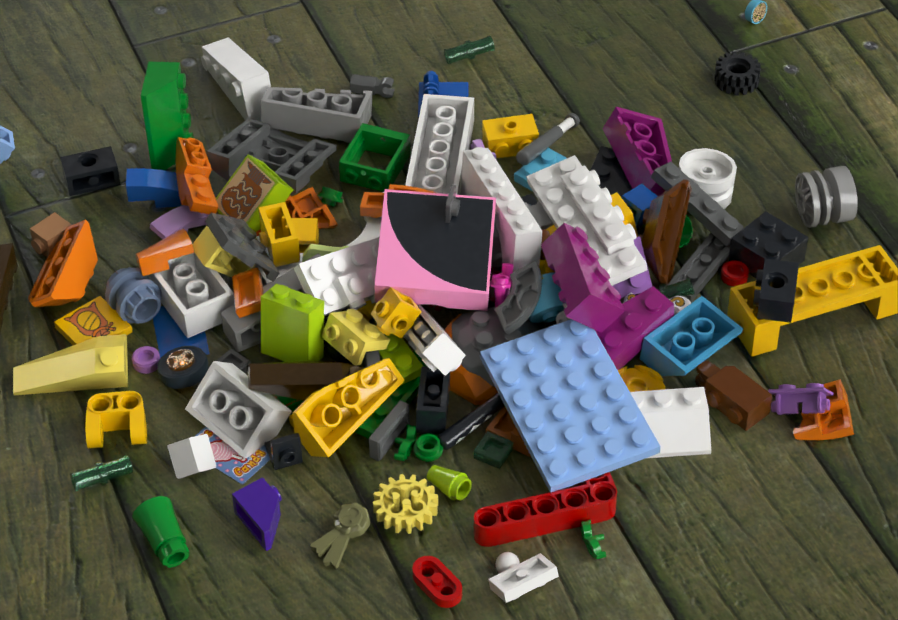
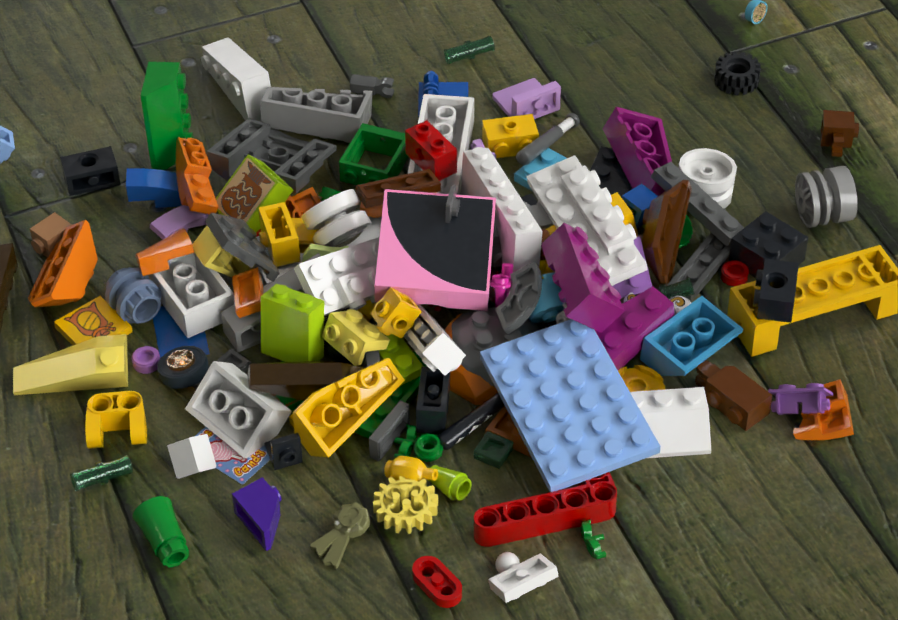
none -> white wheel [301,189,371,247]
none -> reddish brown tile [356,169,441,208]
none -> yellow plant [384,456,438,482]
none -> red brick [405,120,457,181]
none -> lavender bracket [492,78,561,119]
none -> reddish brown brick [820,110,859,157]

